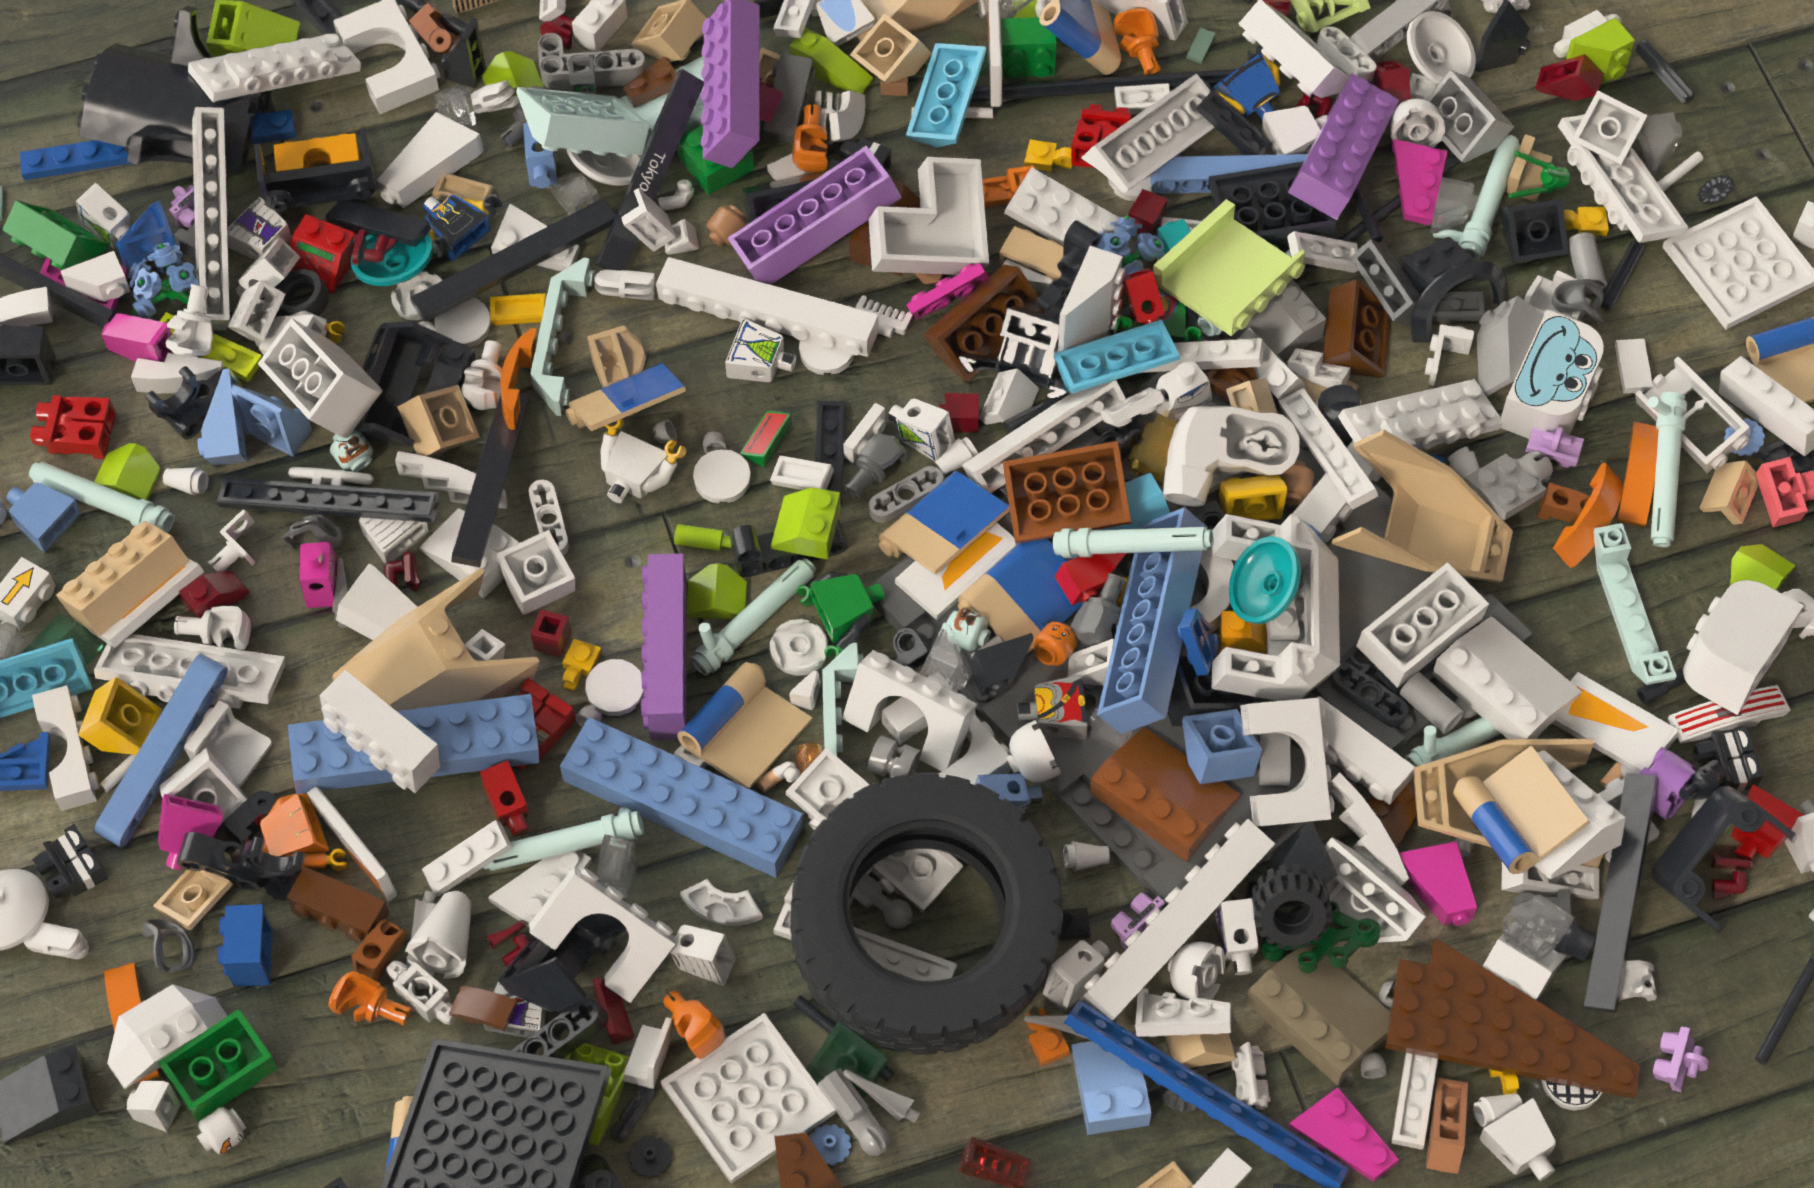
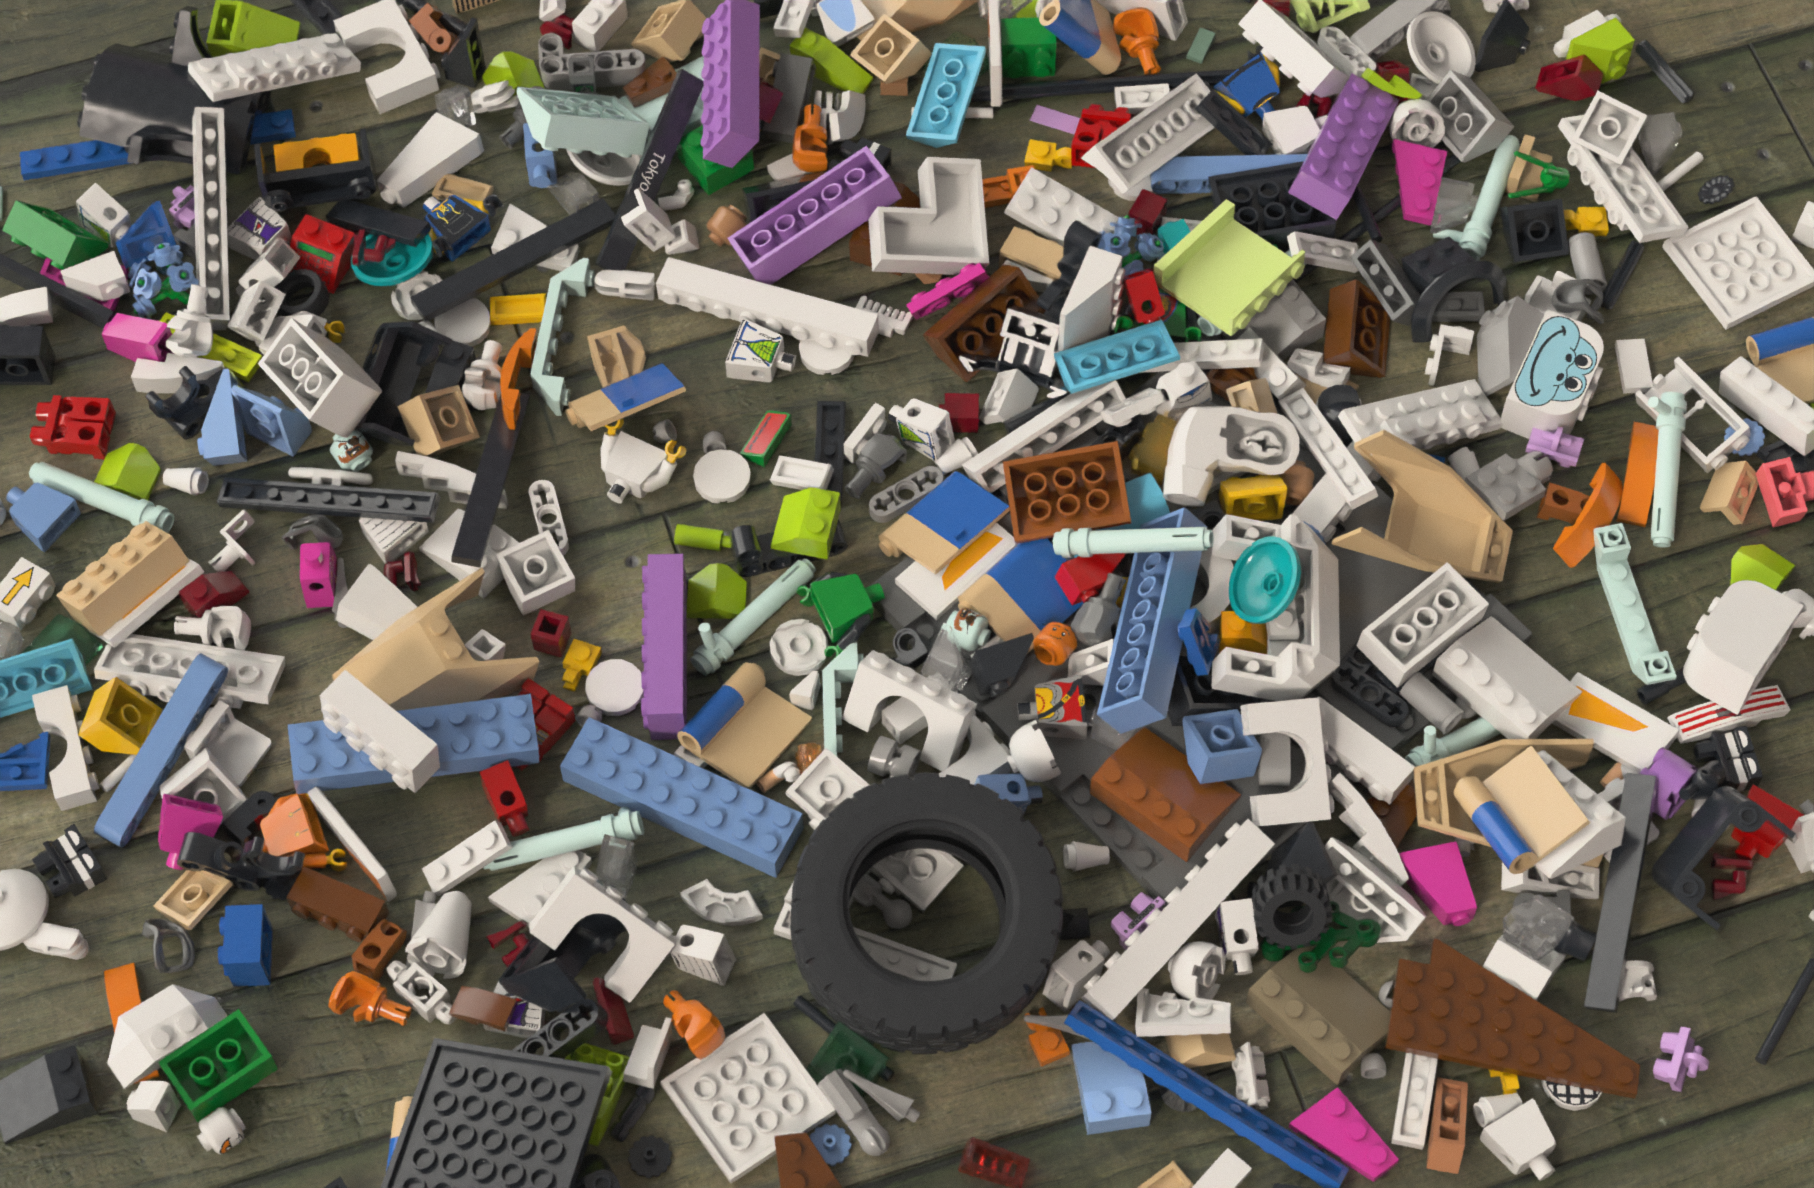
none -> lavender sticker [1030,105,1080,134]
none -> lime slope [1361,67,1422,99]

